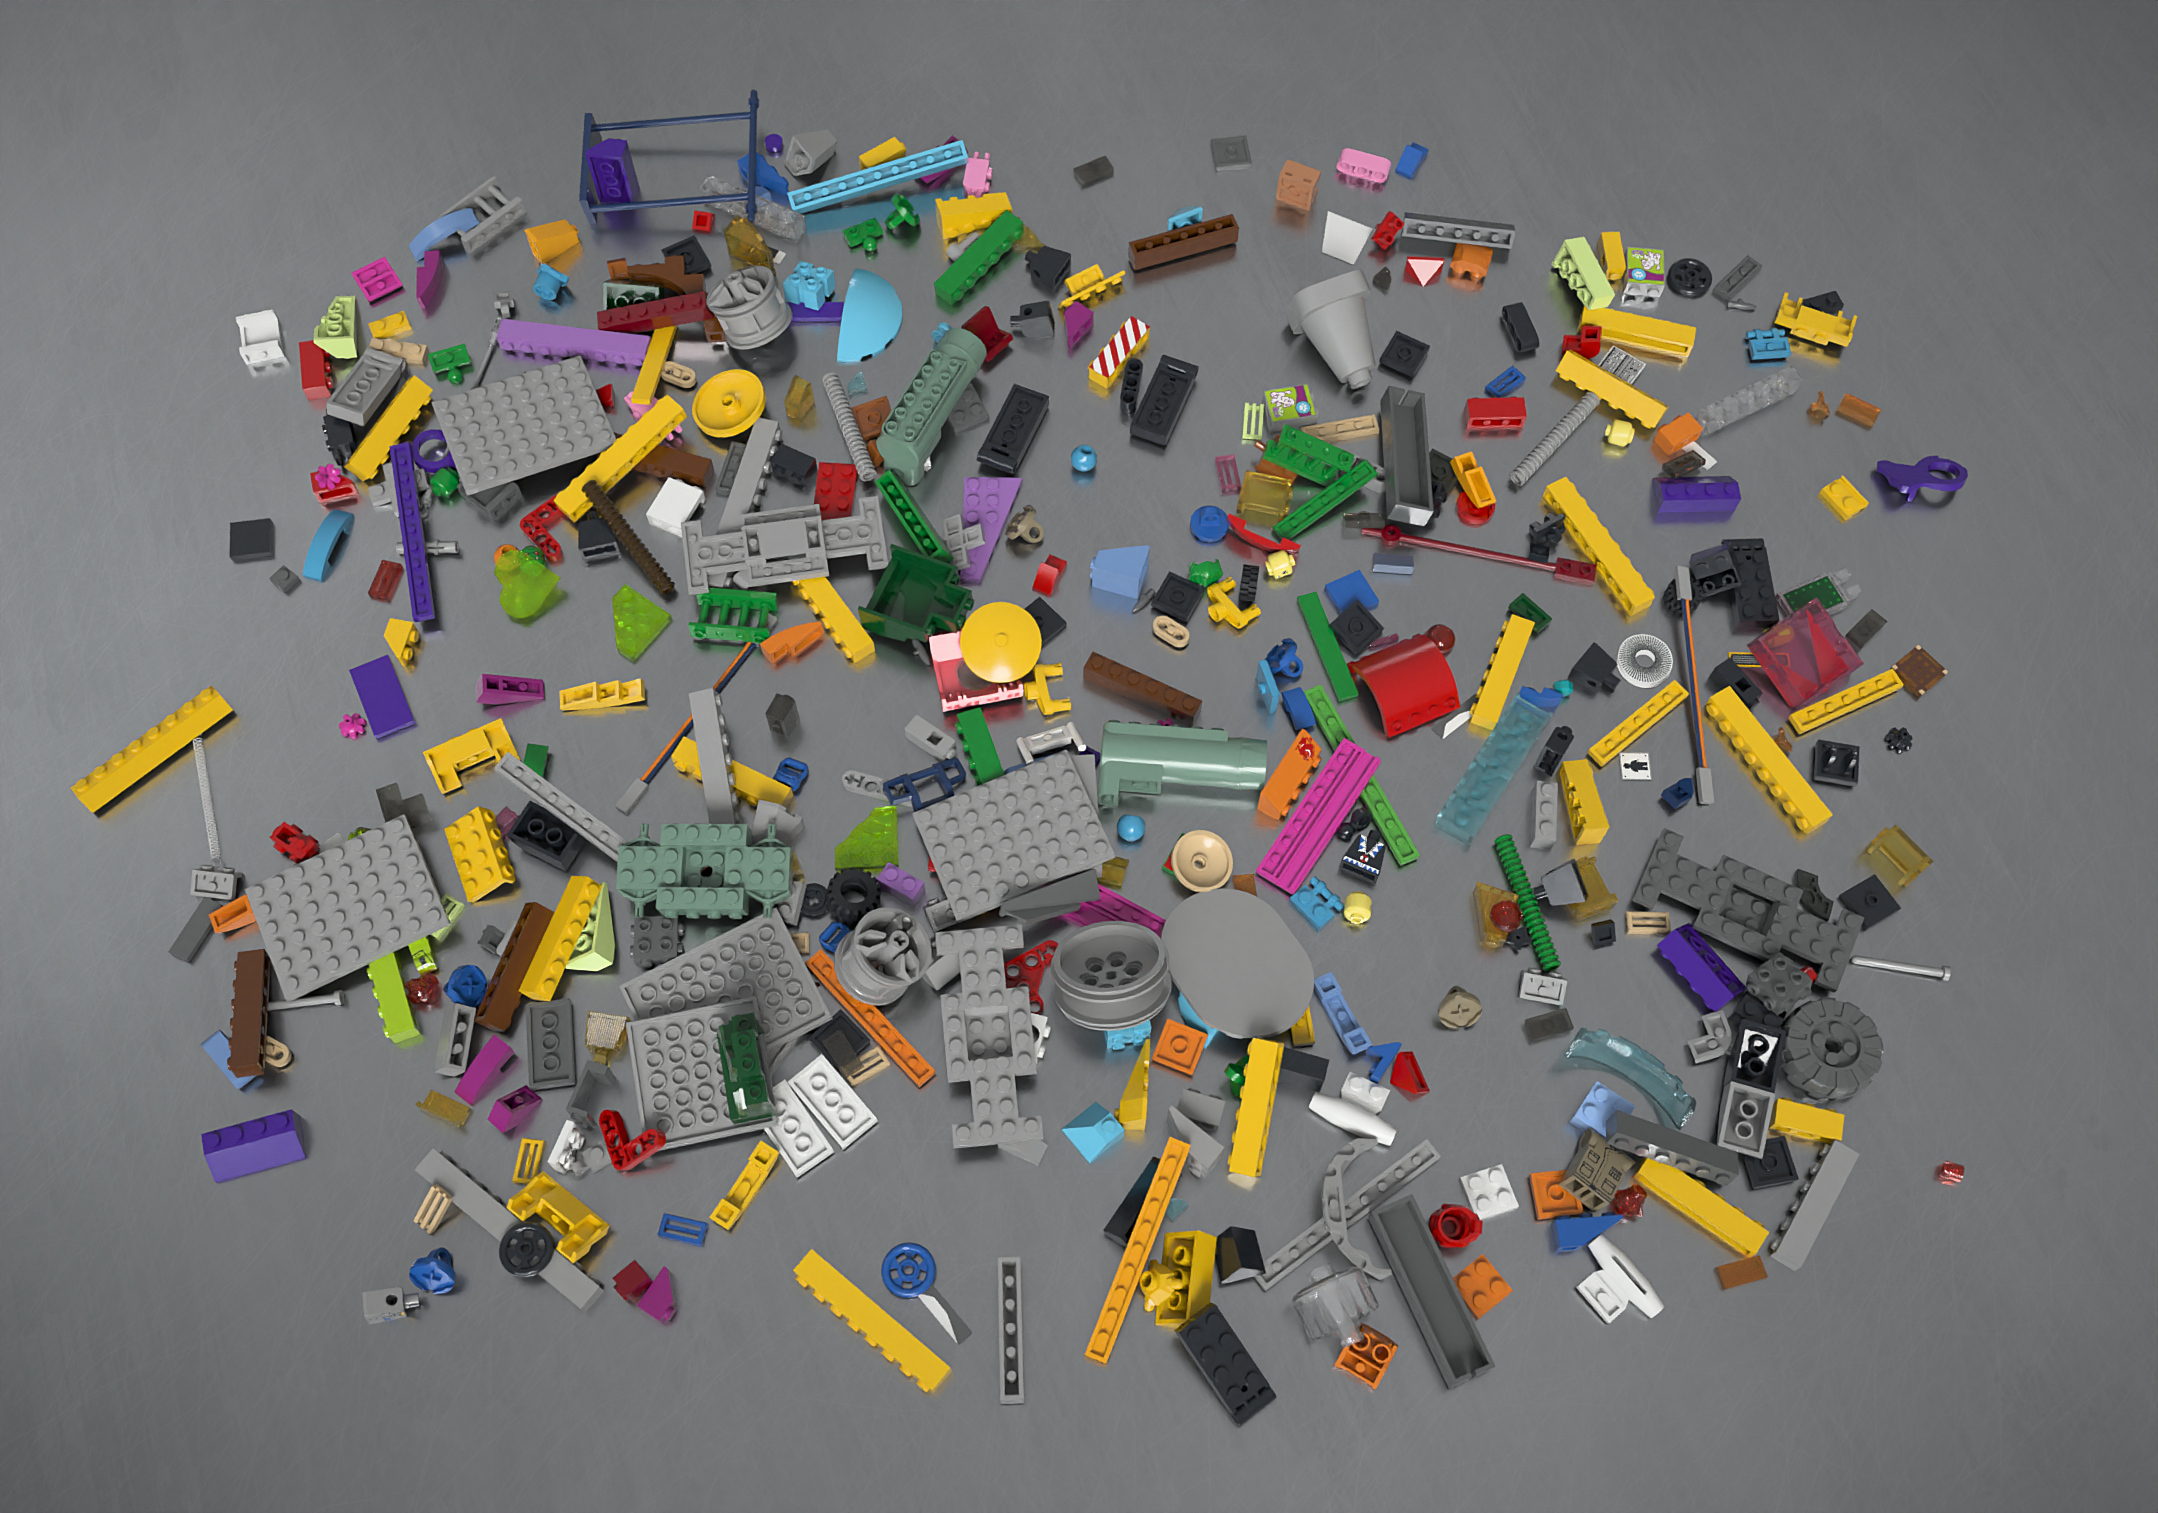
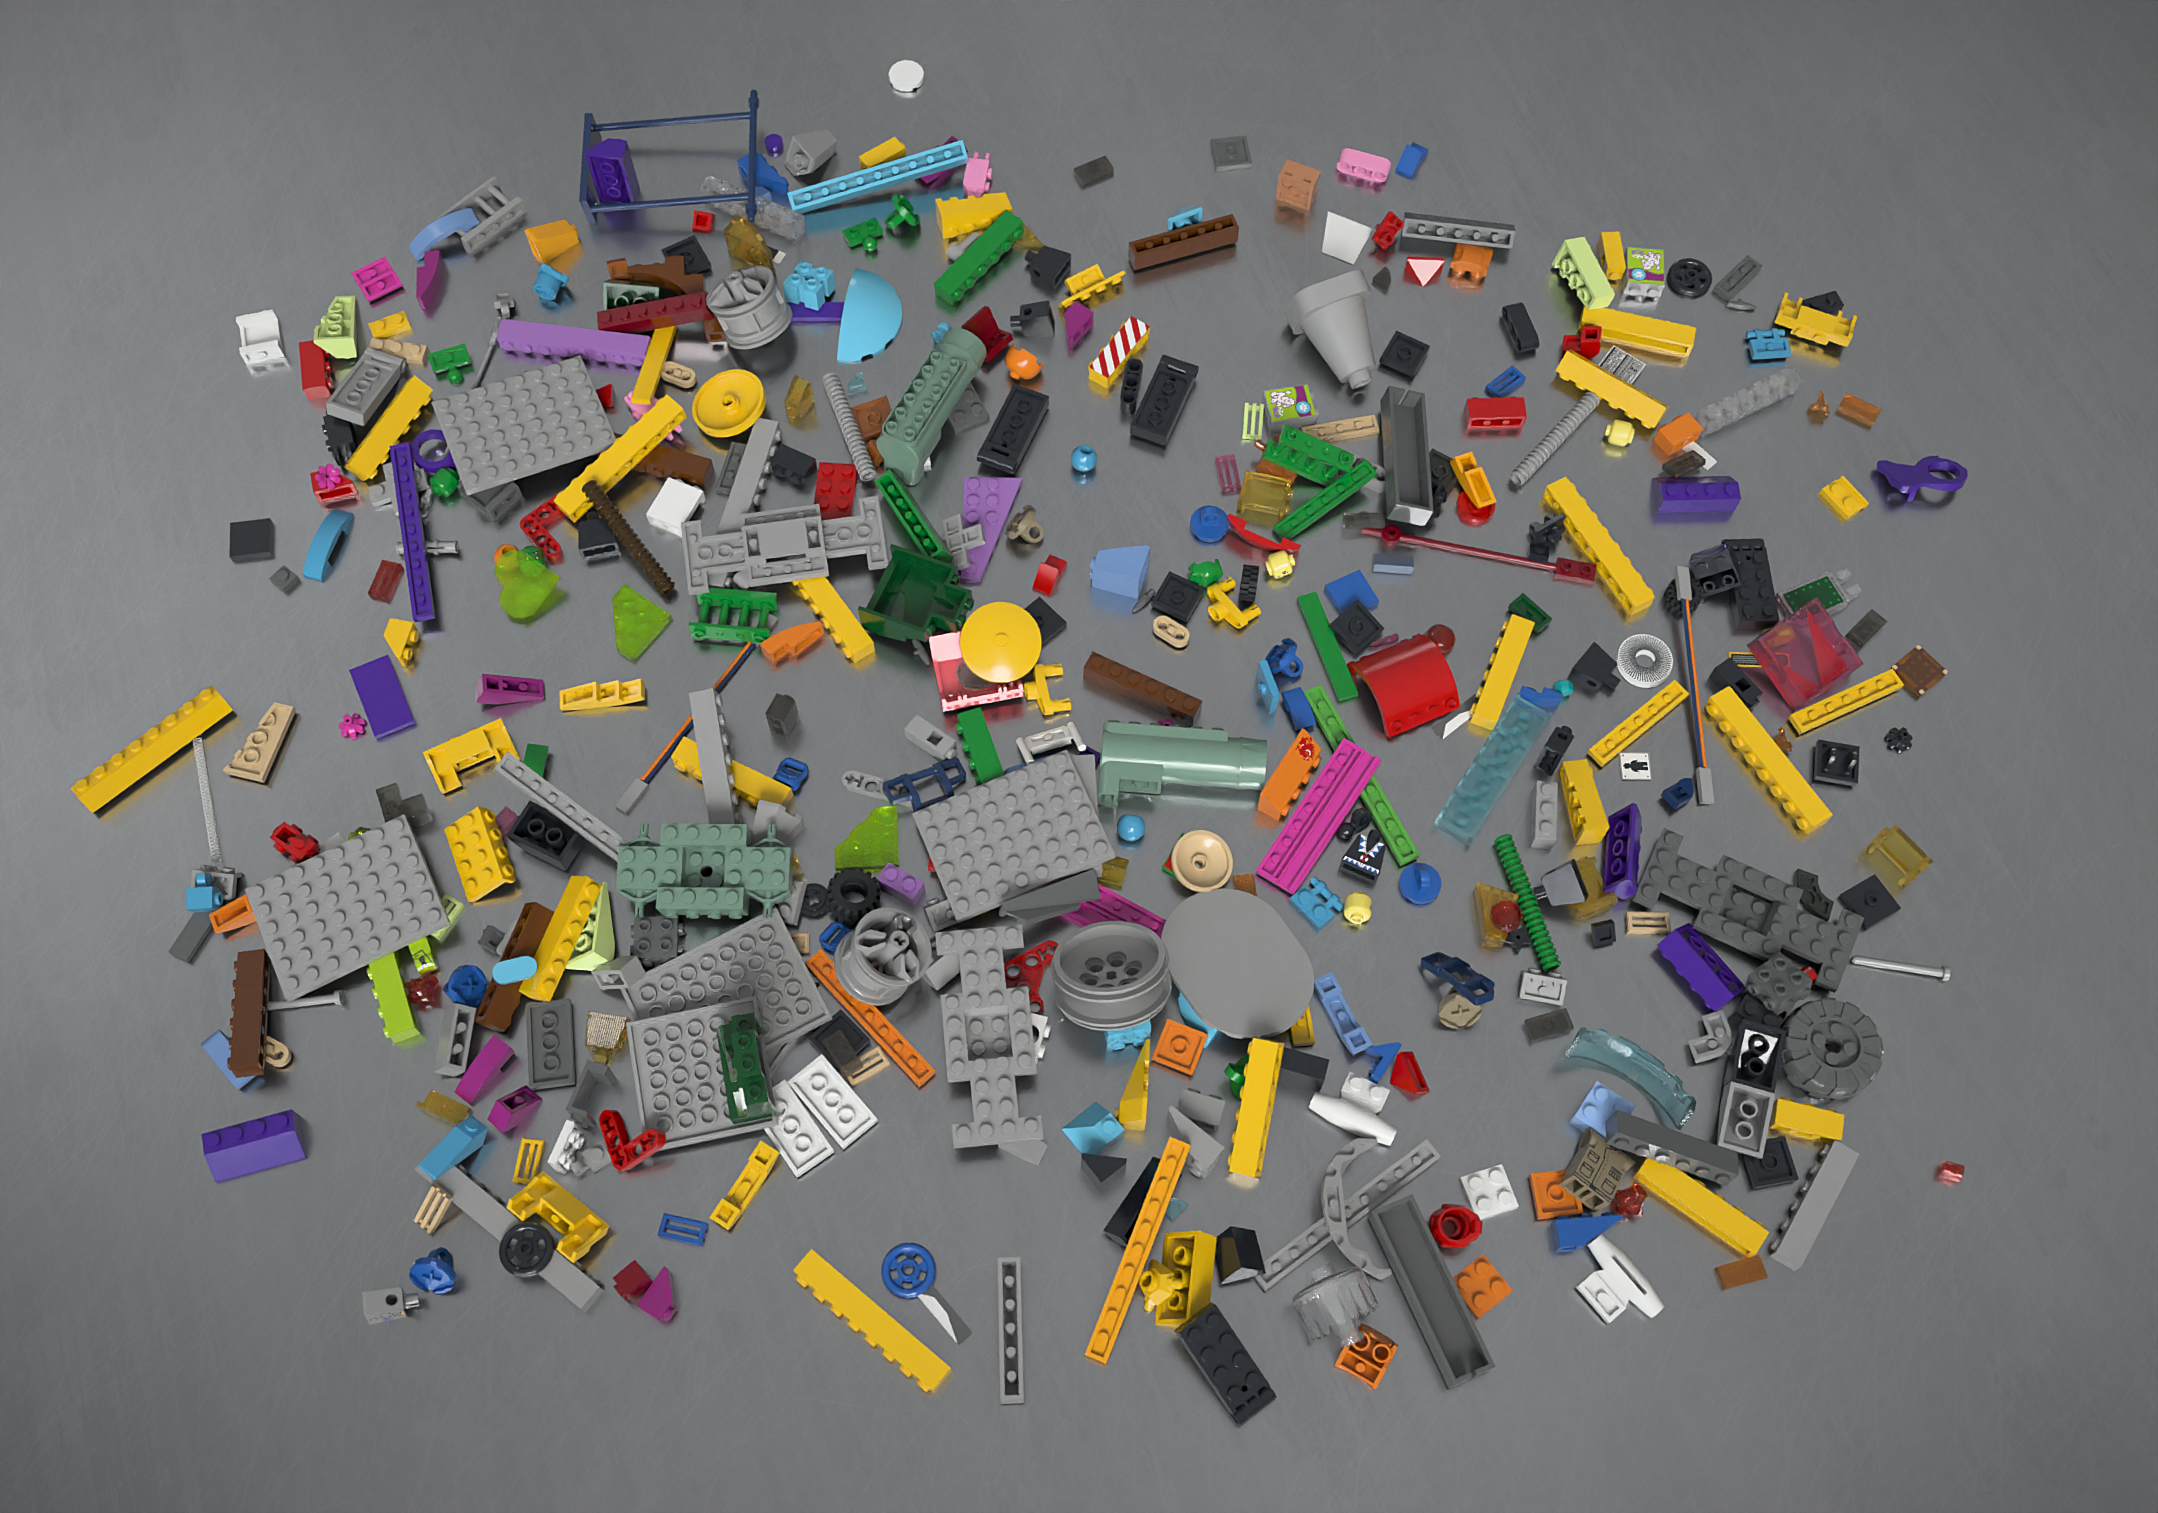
none -> dark azure brick [186,873,223,912]
none -> tan wing [223,702,296,783]
none -> dark azure slope [418,1115,488,1180]
none -> medium azure tile [492,956,537,984]
none -> light grey slope [591,955,646,989]
none -> white tile [889,60,924,92]
none -> orange cylinder [1005,344,1044,380]
none -> black slope [1081,1153,1127,1193]
none -> blue tile [1399,863,1441,904]
none -> dark blue bar [1421,952,1495,1006]
none -> dark purple slope [1603,803,1642,899]

